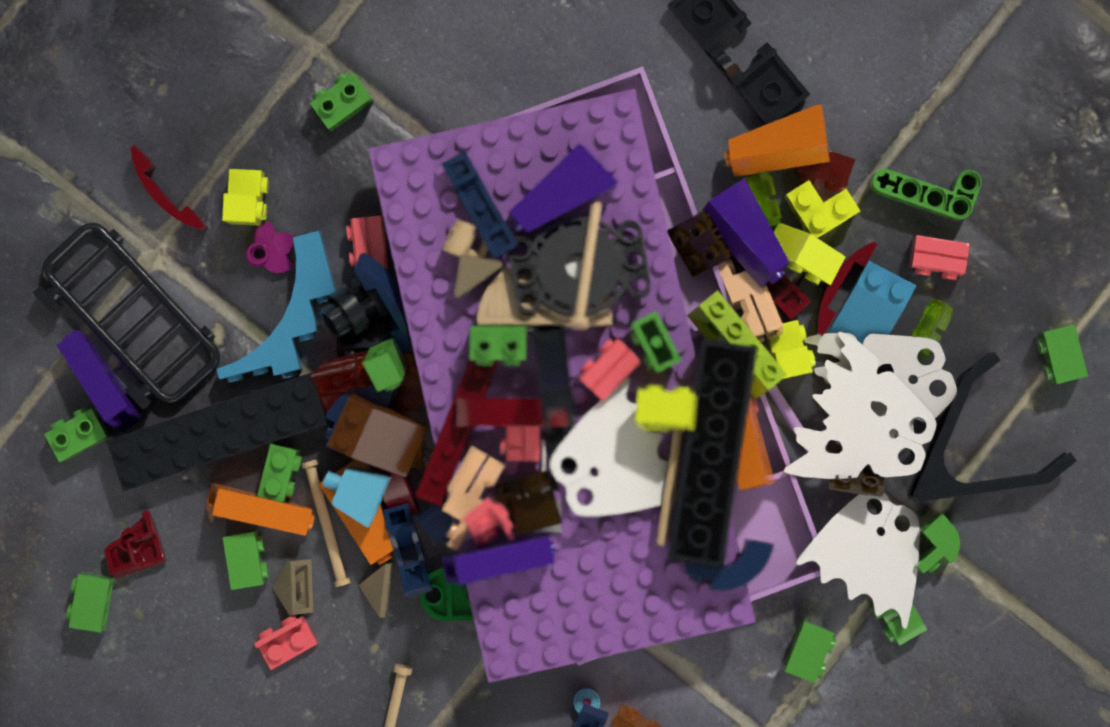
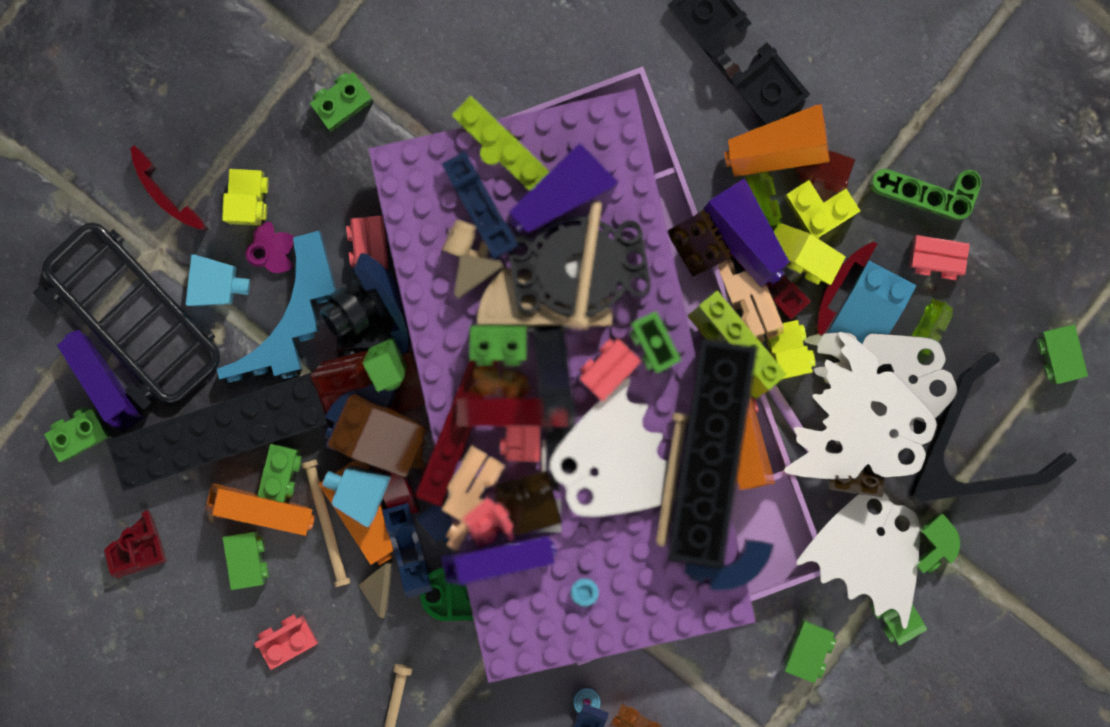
bright green brick [66,572,115,633] -> none
dark tan slope [272,559,313,615] -> none
neon yellow brick [635,385,697,433] -> none
none -> medium azure torso [186,254,250,306]
none -> lime hinge [452,95,550,191]
none -> clear orange hinge [469,366,531,398]
none -> medium azure tile [571,578,599,606]

